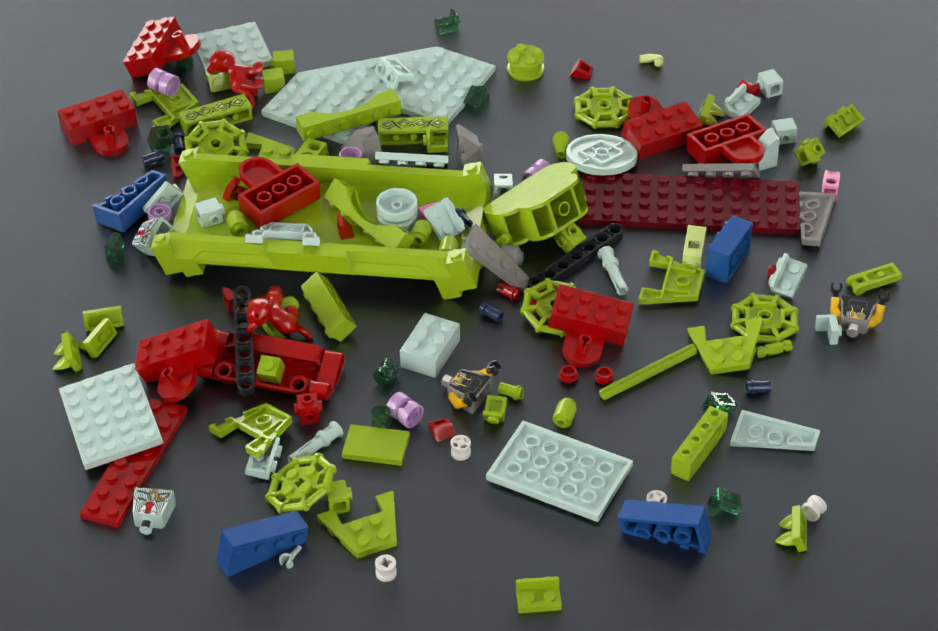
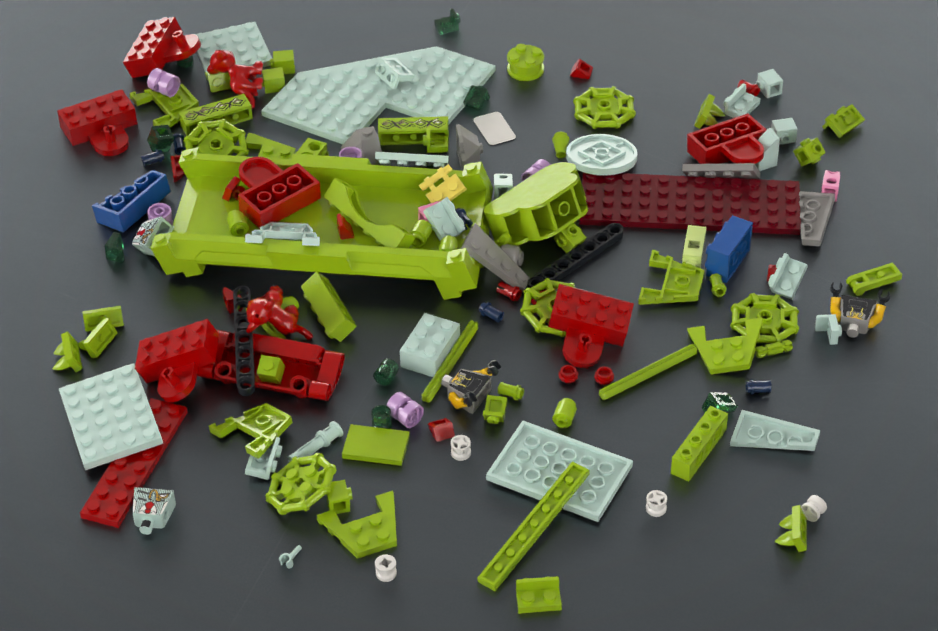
light aqua bracket [143,181,183,213] -> none
light aqua brick [194,198,225,229] -> none
blue wedge [216,511,309,577] -> none
red brick [294,393,323,426] -> none
lime arch [295,89,402,142] -> none
light aqua wheel [376,188,418,232] -> none
light aqua pin [597,246,628,295] -> none
blue wedge [618,500,713,554] -> none
red brick [622,95,703,160] -> none
yellowish green arm [639,54,664,67] -> none
clear green bracket [708,488,743,516] -> none
none -> light yellow plate [419,164,467,203]
none -> lime axle [421,320,479,403]
none -> white sticker [473,112,516,145]
none -> lime tile [477,461,590,591]
none -> lime pin [709,273,727,297]

